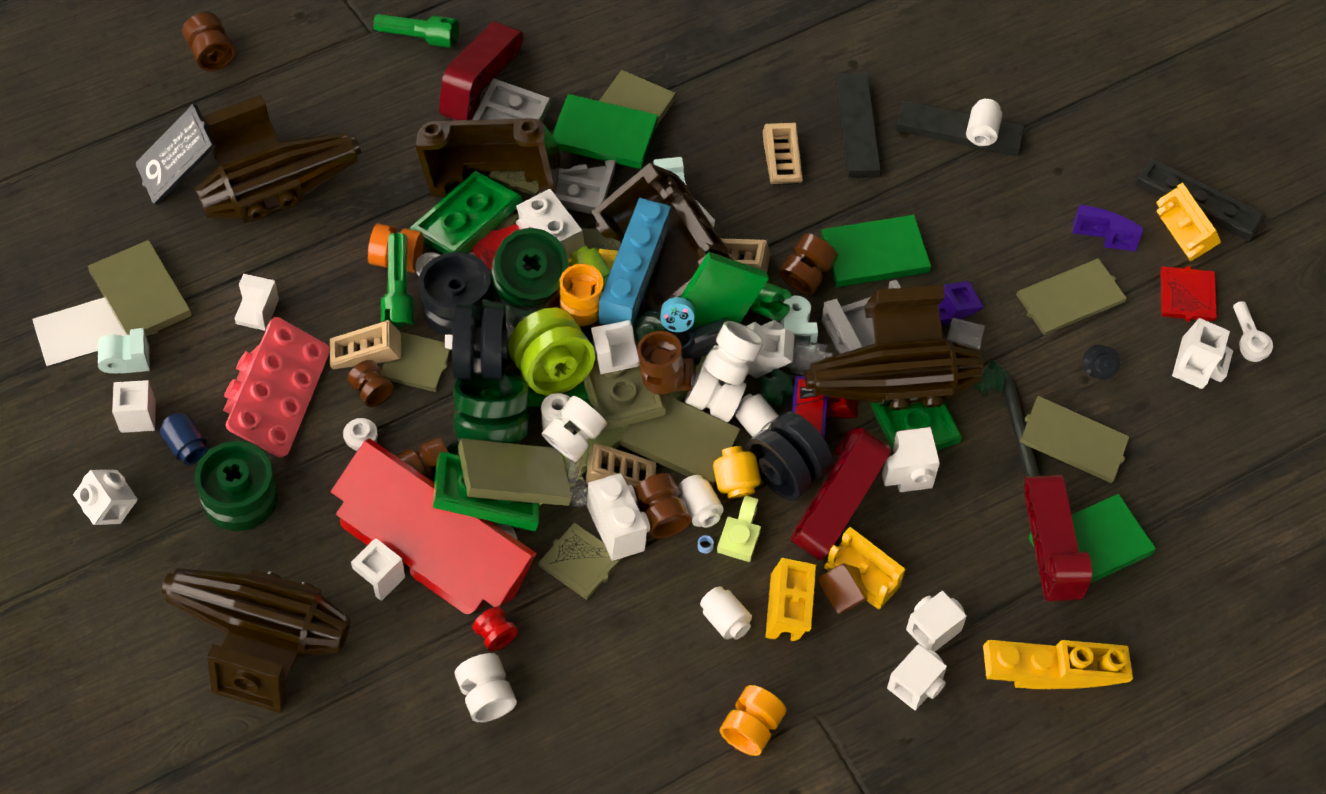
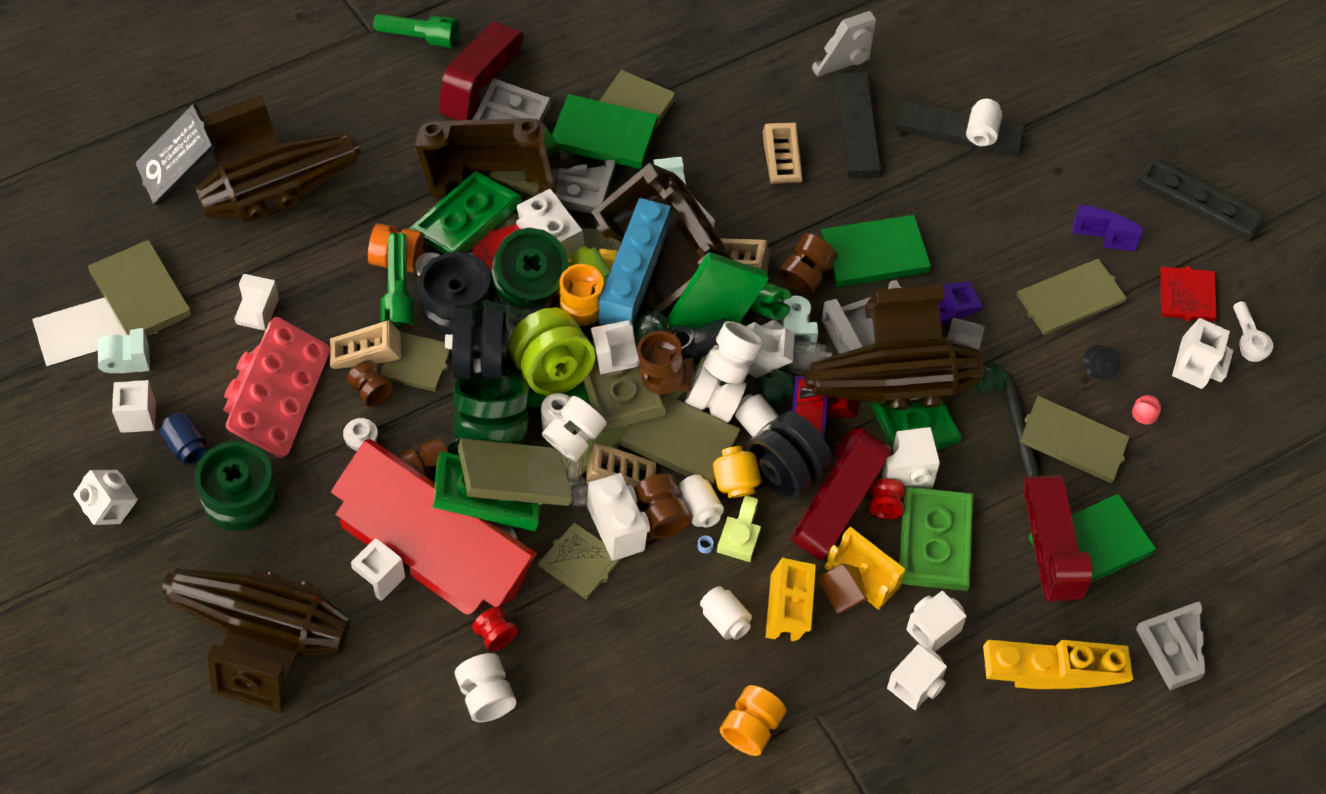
reddish brown wheel [182,12,235,71] -> none
medium azure tile [660,297,695,332] -> none
yellow hinge [1156,183,1221,262] -> none
none -> light grey wing [812,11,876,77]
none -> red wheel [869,478,905,519]
none -> bright green tile [899,486,973,591]
none -> coral hinge [1132,395,1161,425]
none -> light grey wing [1136,601,1205,690]

